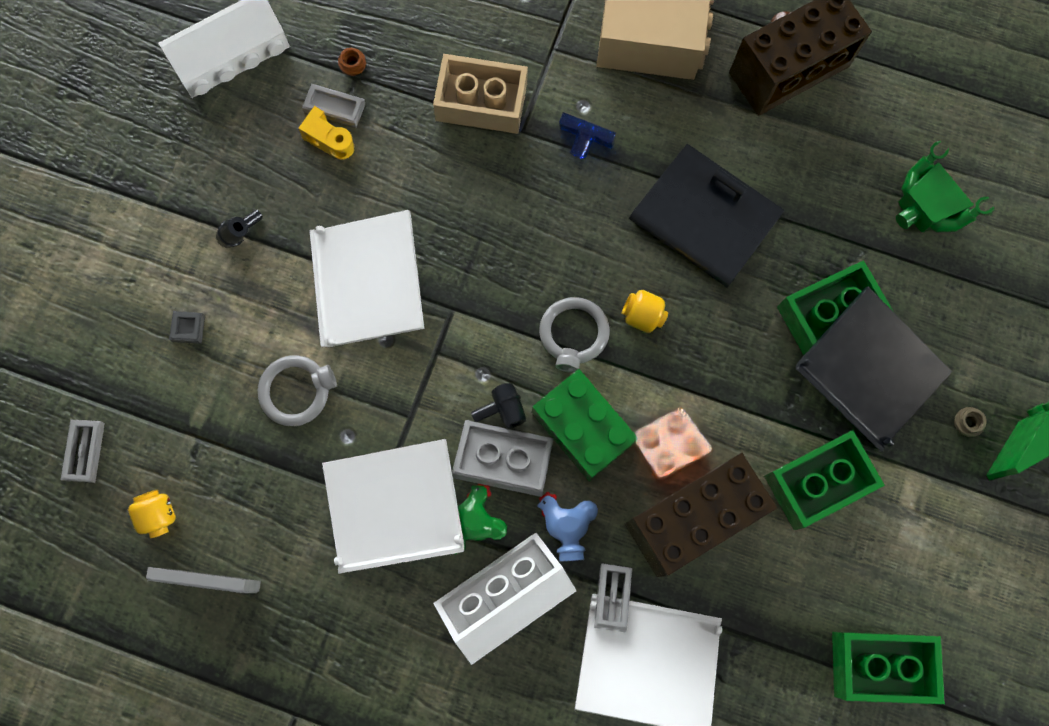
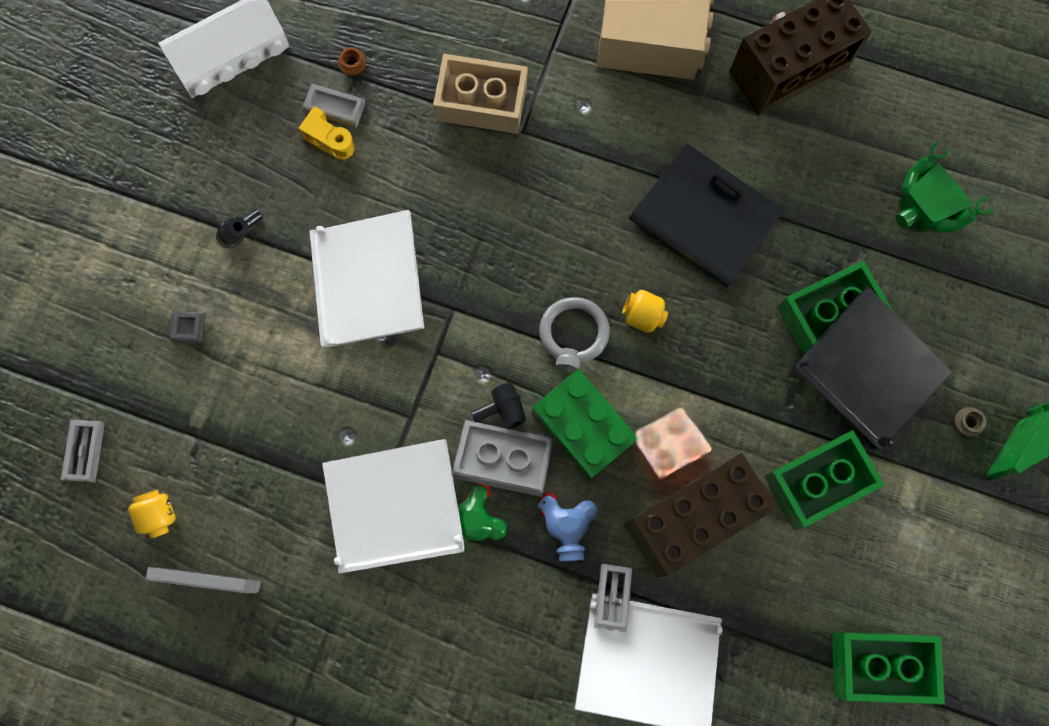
light grey piece [258,355,337,426] -> none
white slope [433,533,576,665] -> none
clear blue tile [559,112,616,159] -> none

